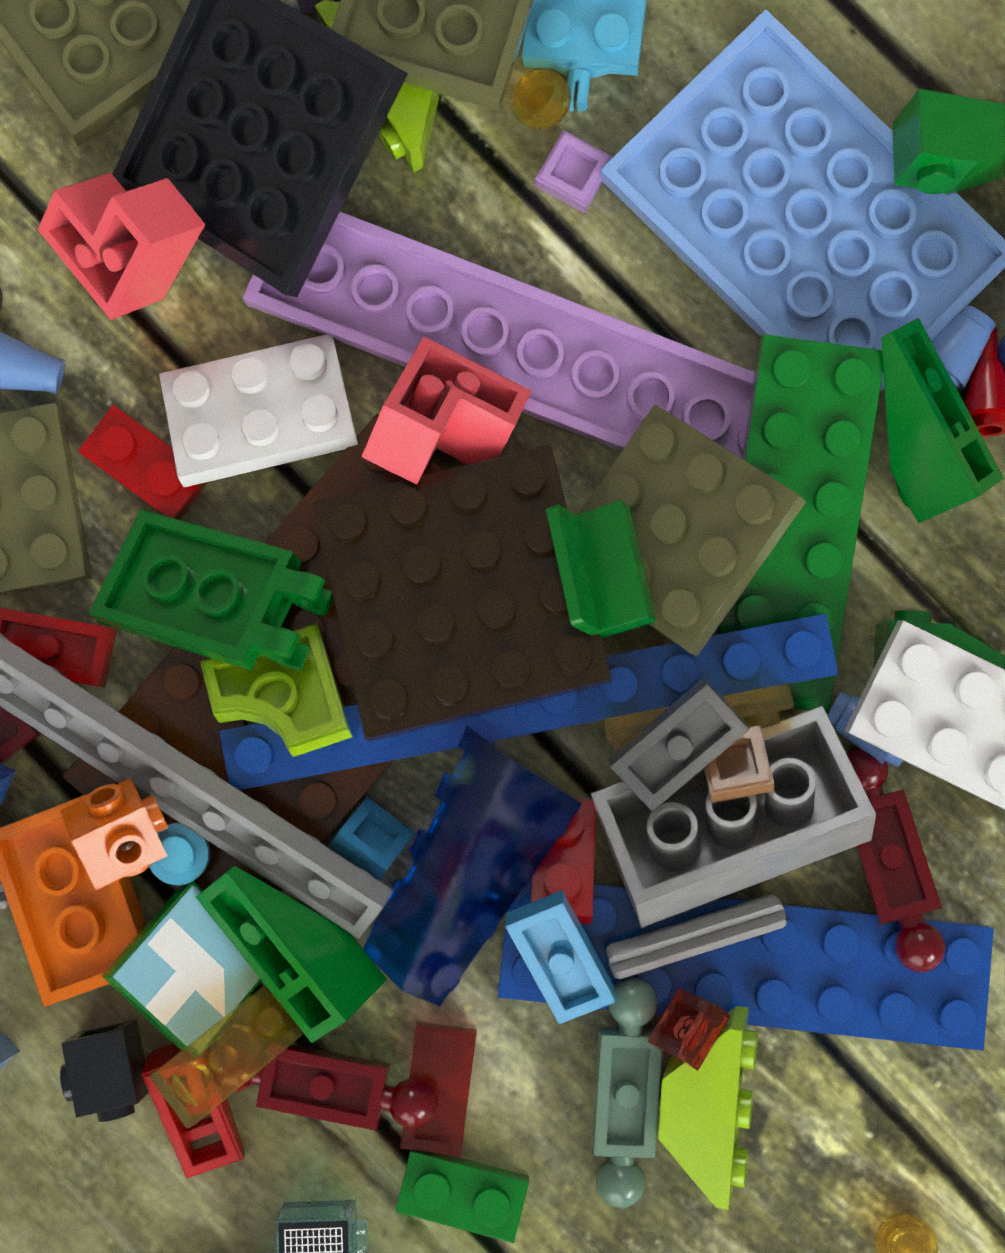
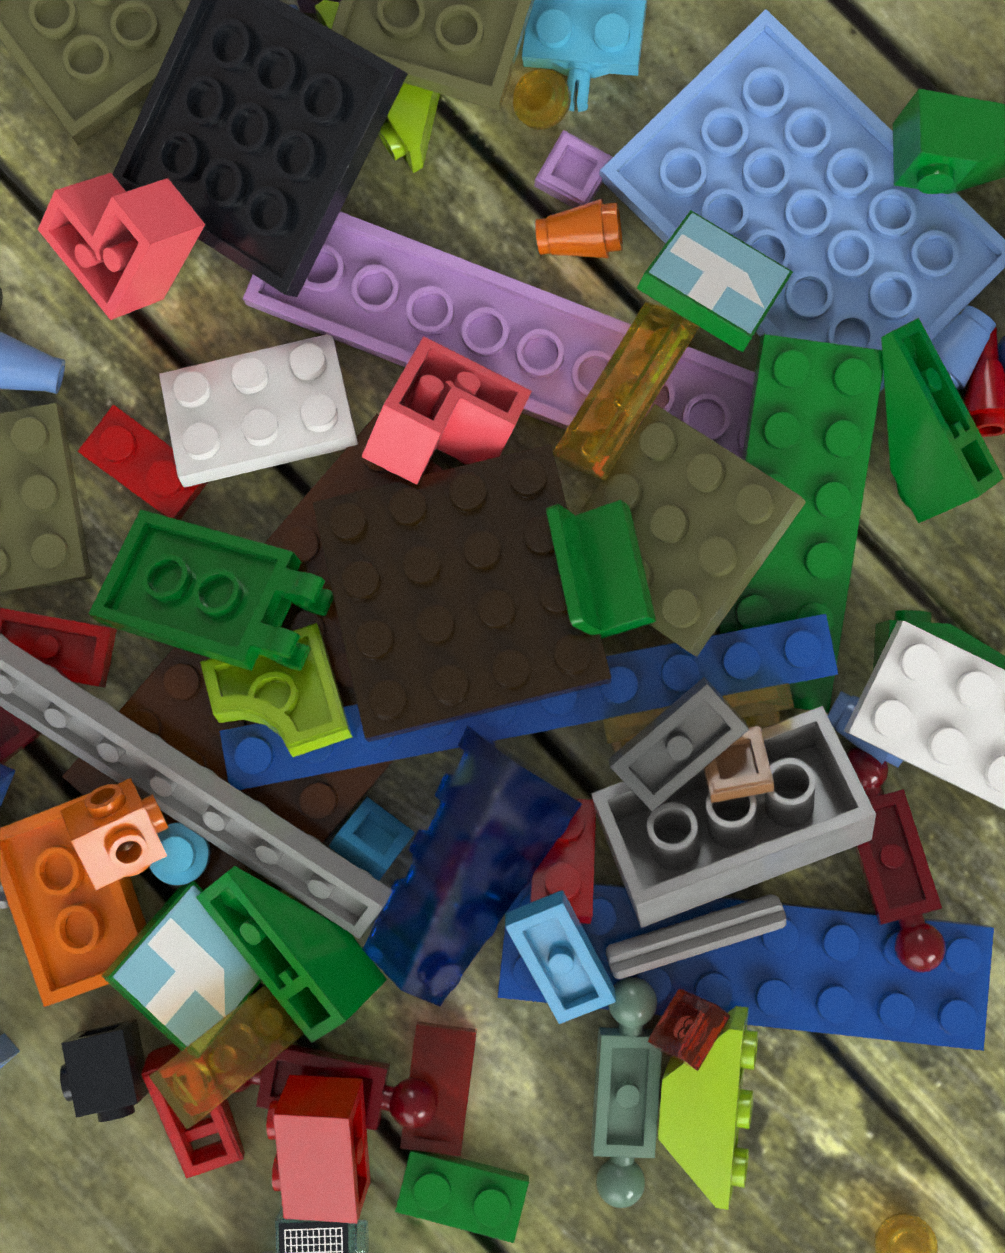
none -> brick [266,1075,371,1224]
none -> orange cone [535,198,623,258]
none -> clear yellow plate [553,302,699,481]
none -> tile [637,210,793,352]

